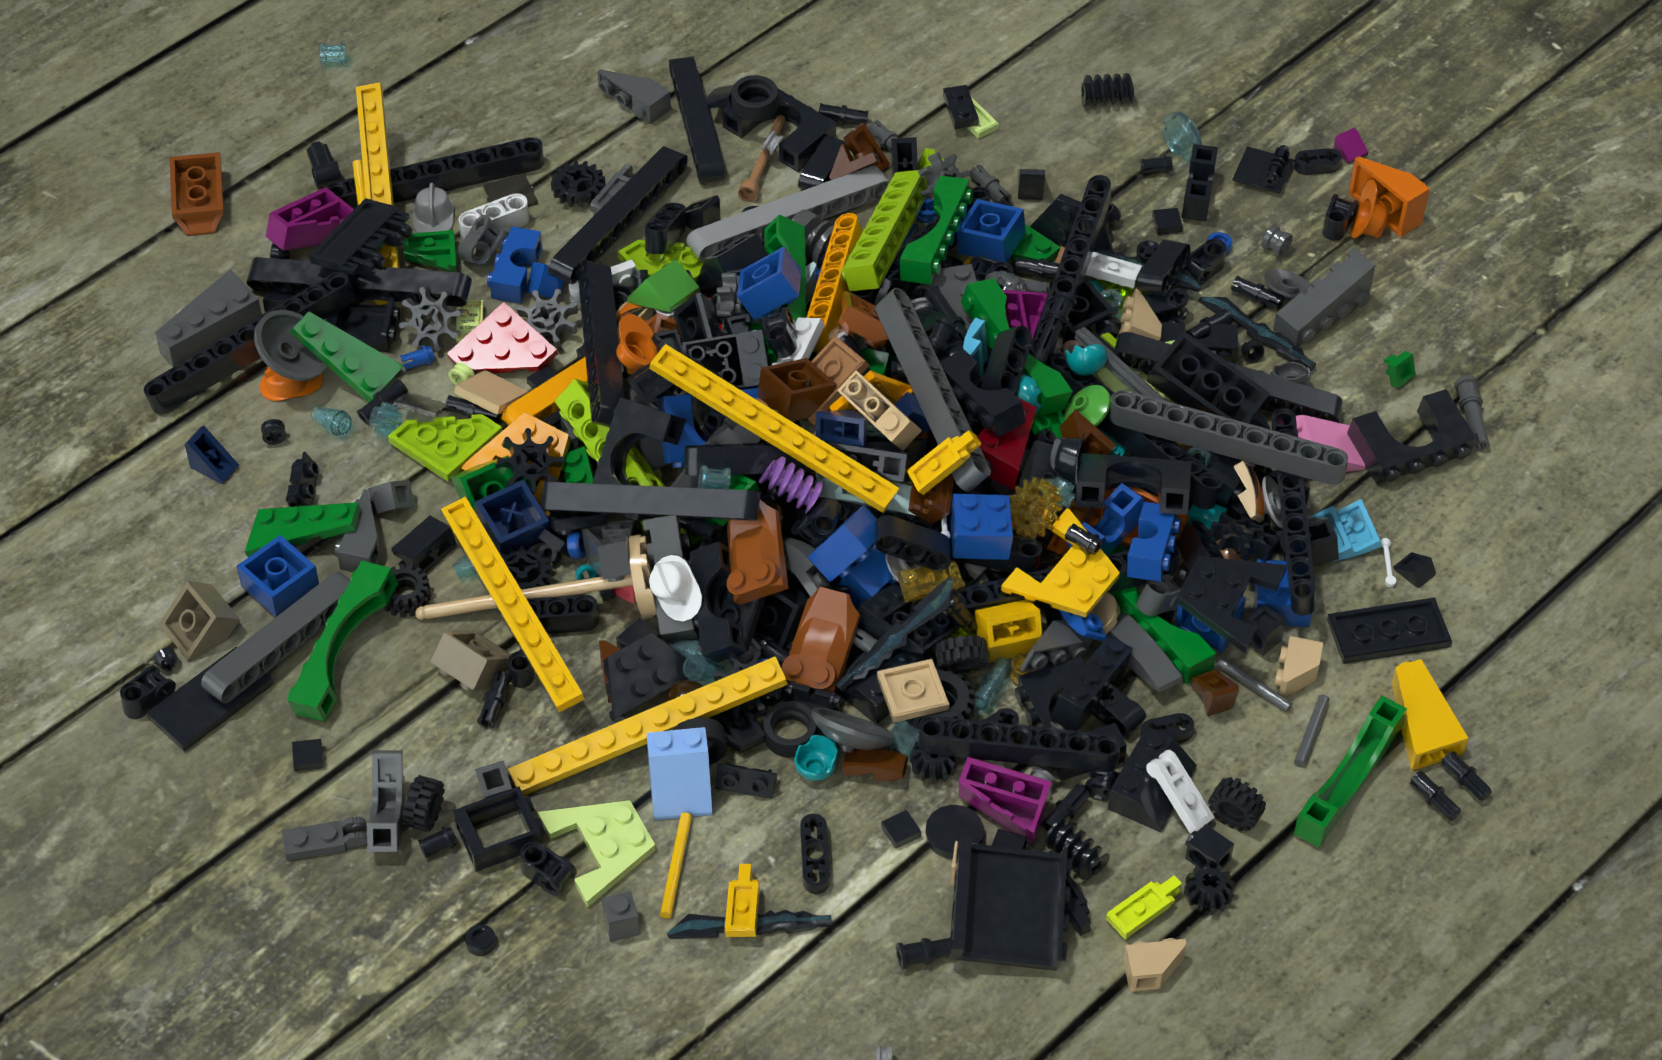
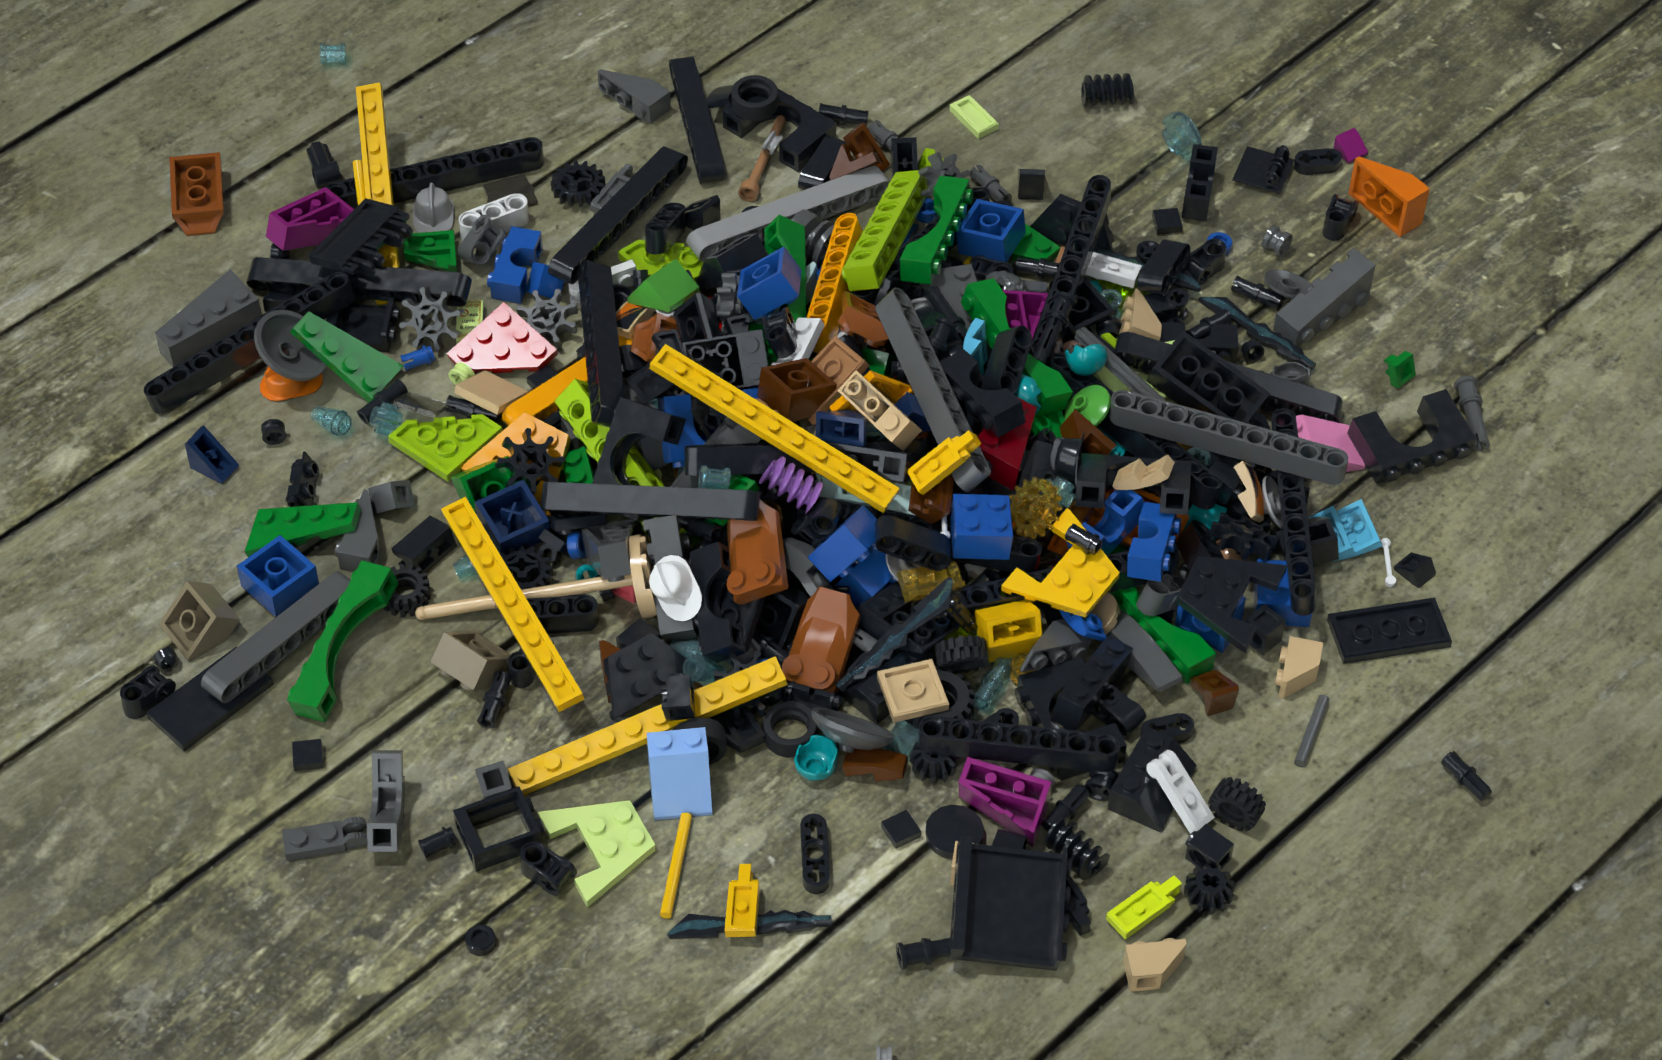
black tyre [402,775,445,832] -> none
dark grey brick [602,891,639,942] -> none
orange piece [616,314,658,375] -> none
black hinge [715,762,777,799] -> none
black plate [943,85,979,129] -> none
black hinge [1107,203,1121,226] -> none
black pin [1140,154,1173,175] -> none
dark grey bar [1217,658,1293,712] -> none
green arch [1294,695,1407,848] -> none
orange piece [1351,179,1388,239] -> none
yellow slope [1391,659,1469,771] -> none
black axle [1409,771,1461,821] -> none
none -> black brick [661,673,695,721]
none -> tan slope [1112,455,1175,490]

